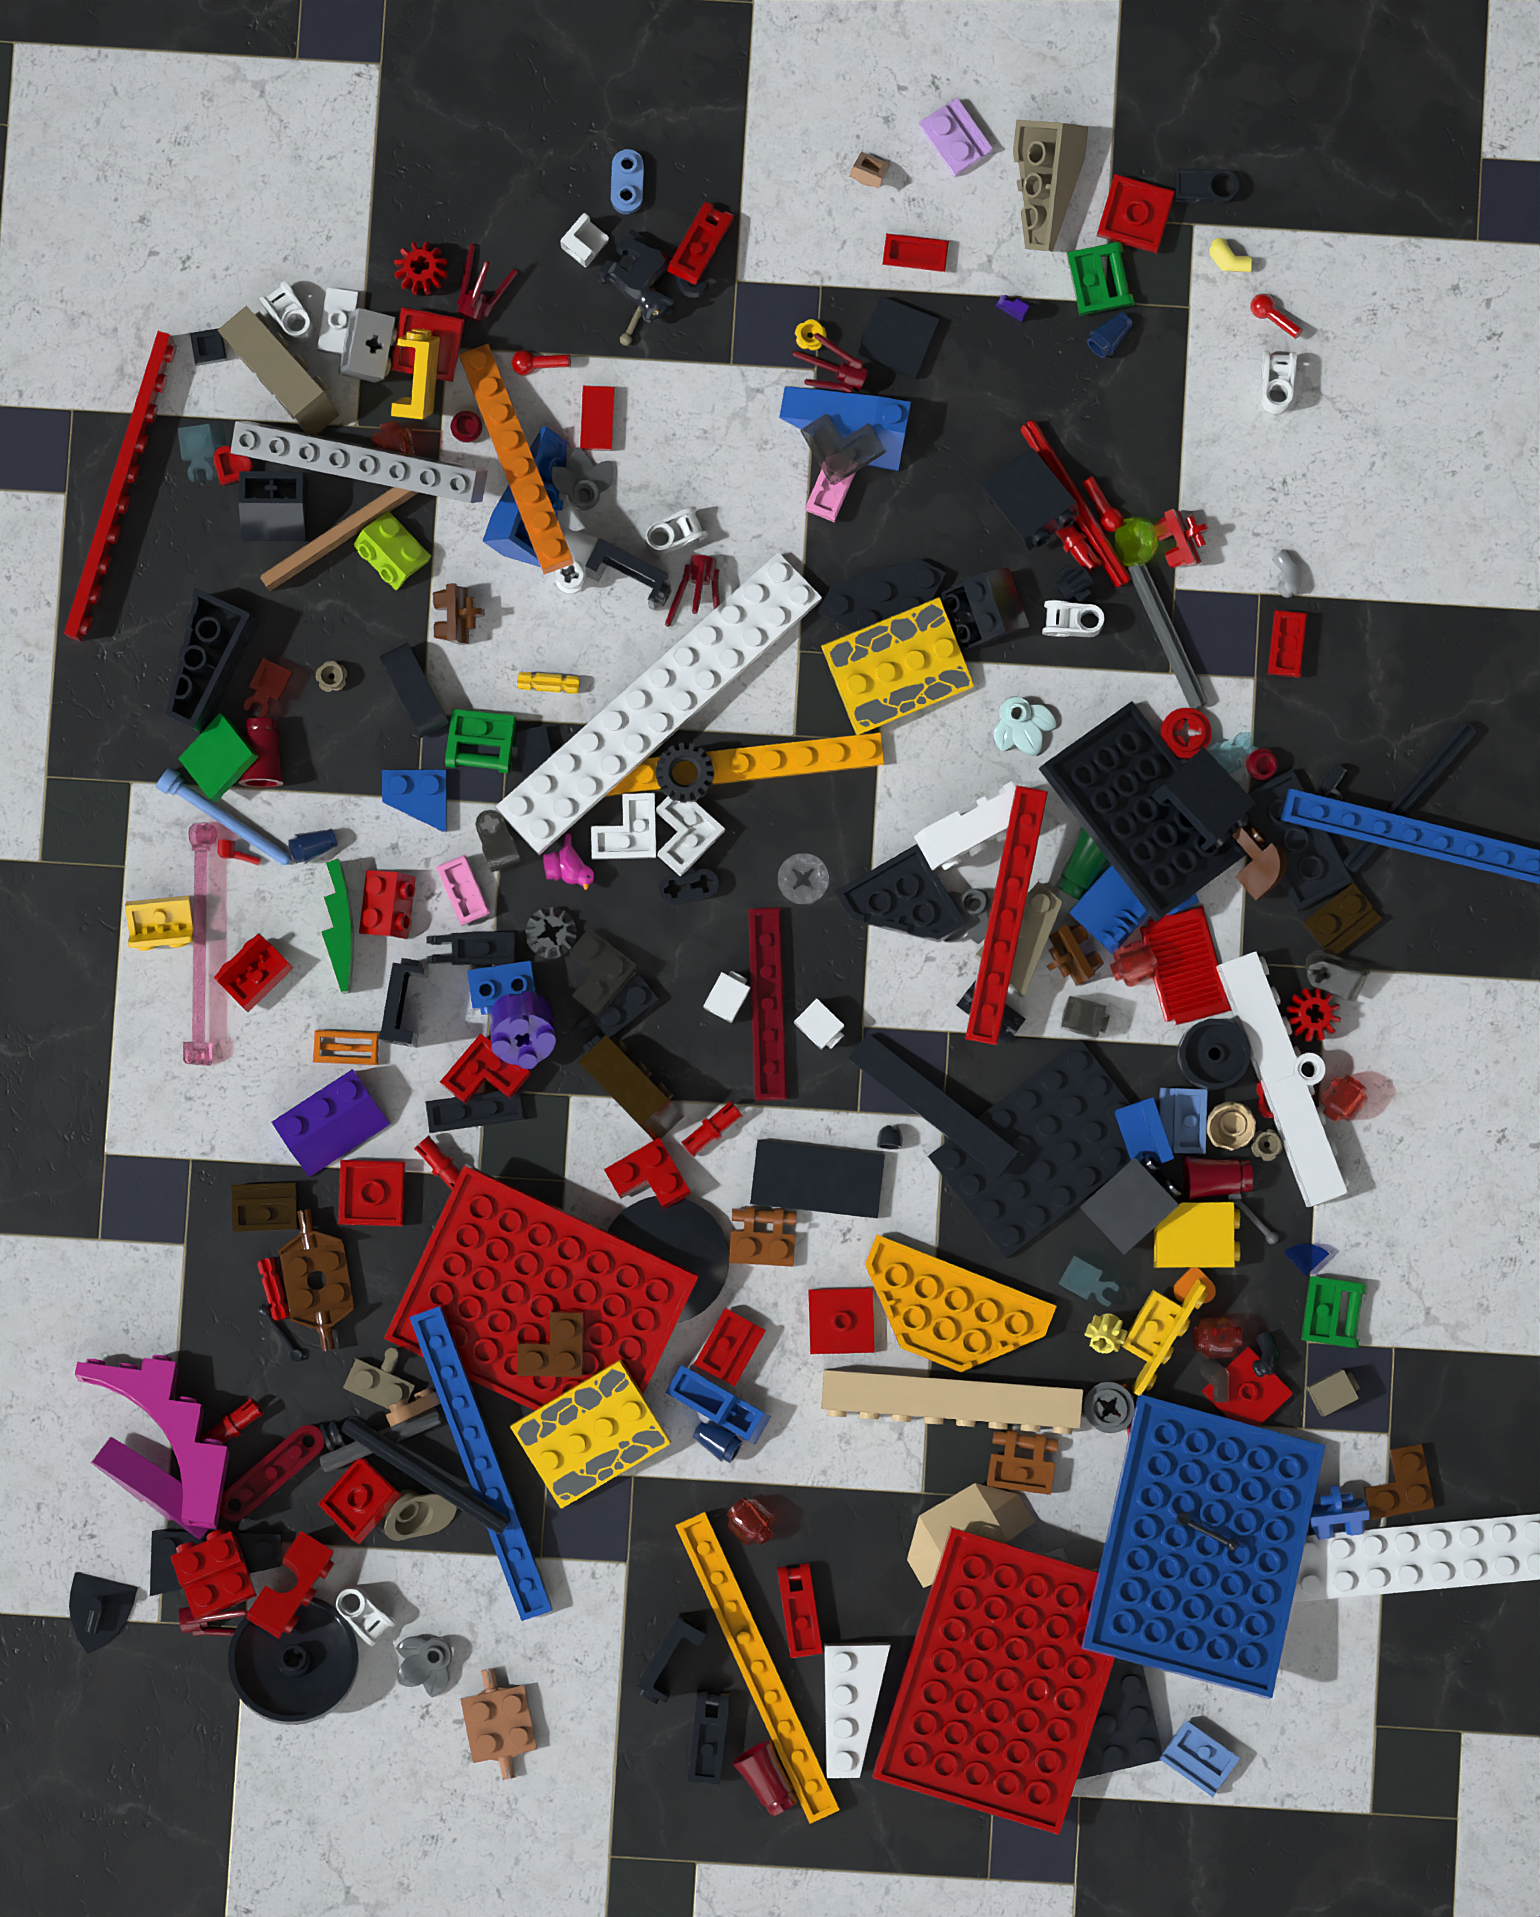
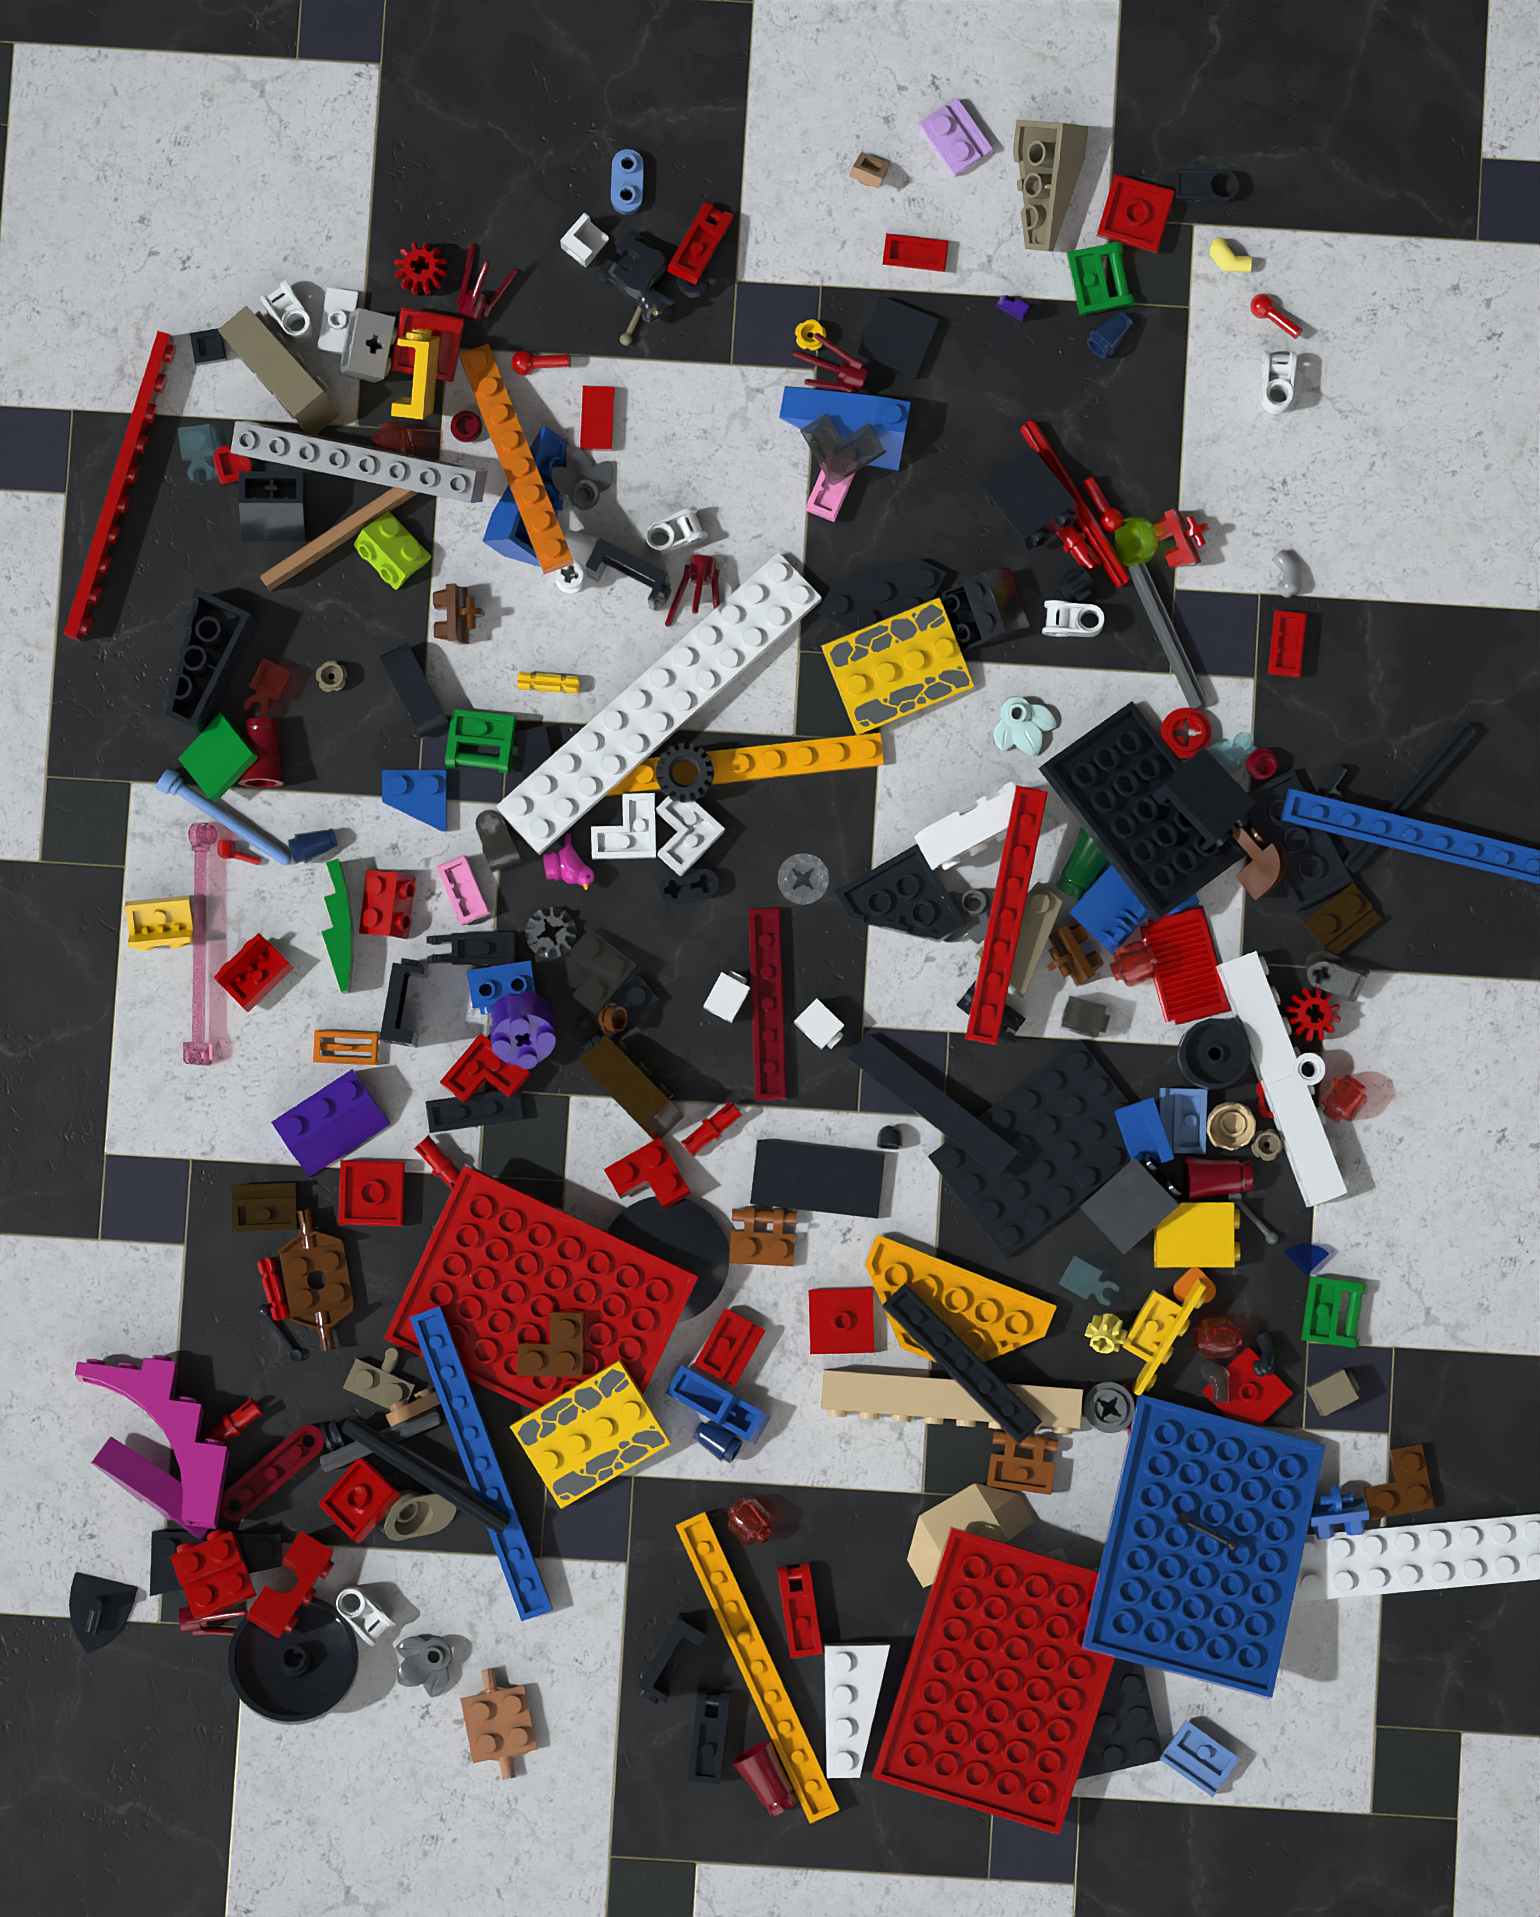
none -> reddish brown plate [598,1002,628,1034]
none -> black tile [882,1283,1042,1445]

